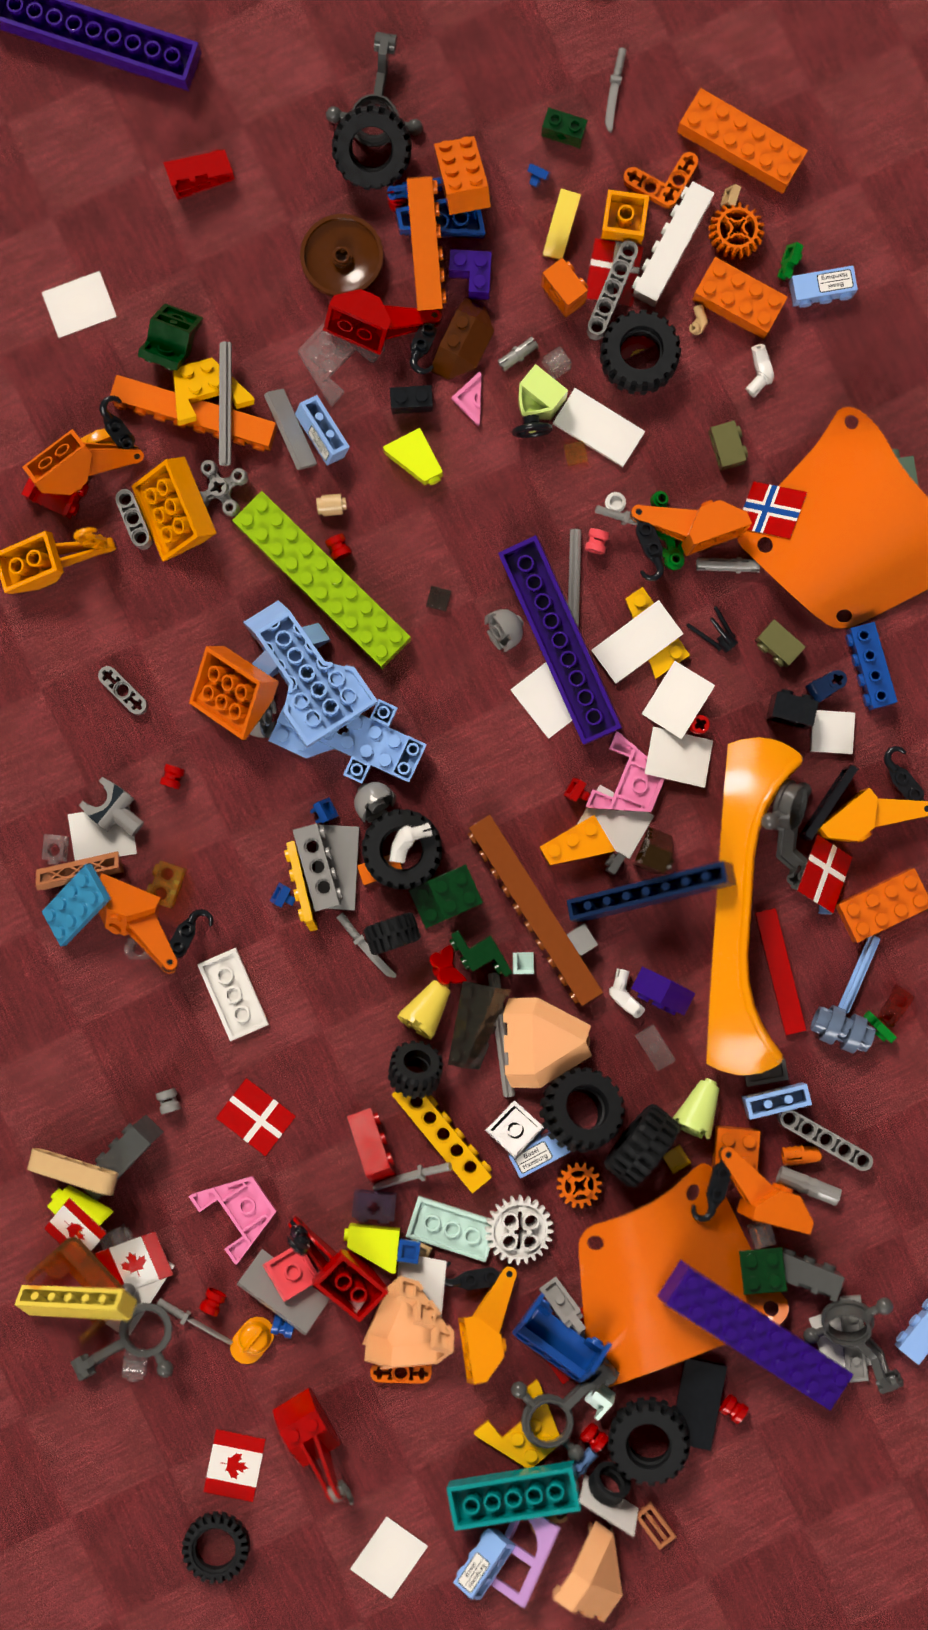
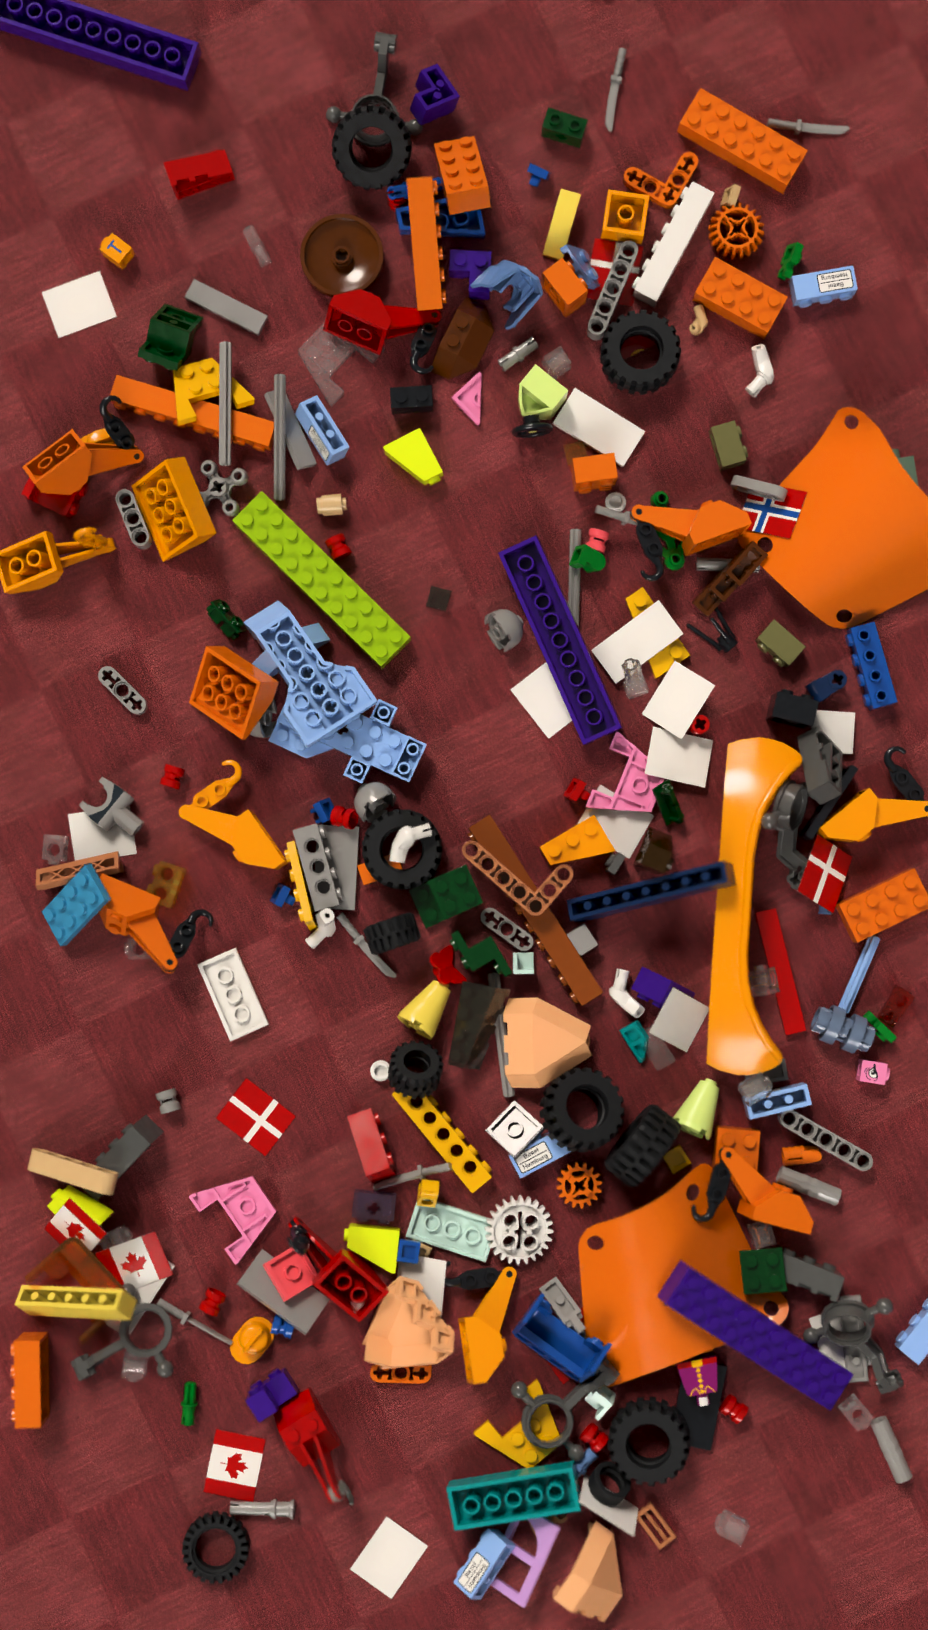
none -> orange brick [11,1332,50,1428]
none -> light orange brick [100,233,135,270]
none -> light orange slope [179,760,288,870]
none -> green axle [181,1381,198,1426]
none -> light grey tile [185,279,268,336]
none -> dark green hinge [206,599,247,641]
none -> light grey pin [230,1499,295,1520]
none -> clear axle [243,225,272,267]
none -> dark purple brick [245,1368,299,1422]
none -> light grey axle [274,374,286,501]
none -> white arm [305,908,336,949]
none -> red wheel [330,805,359,830]
none -> white plate [370,1060,389,1081]
none -> dark purple brick [409,64,460,126]
none -> yellow leg [417,1179,439,1208]
none -> nougat beam [462,841,573,916]
none -> medium blue piece [470,260,543,330]
none -> light grey beam [480,908,533,951]
none -> medium blue wing [560,244,600,290]
none -> green leg [569,544,606,573]
none -> orange brick [570,453,618,494]
none -> teal tile [619,1019,649,1063]
none -> clear piece [621,658,649,699]
none -> white sticker [649,988,709,1052]
none -> dark green hinge [652,779,684,826]
none -> magenta torso [676,1352,717,1406]
none -> reddish brown slope [691,541,768,617]
none -> clear brick [714,1509,750,1546]
none -> light grey beam [730,475,788,502]
none -> clear brick [738,1072,773,1107]
none -> clear brick [748,964,780,997]
none -> light grey sword [767,118,849,135]
none -> dark grey wedge [797,726,842,805]
none -> clear brick [837,1393,874,1431]
none -> bright pink brick [856,1059,890,1085]
none -> light grey axle [870,1416,912,1483]

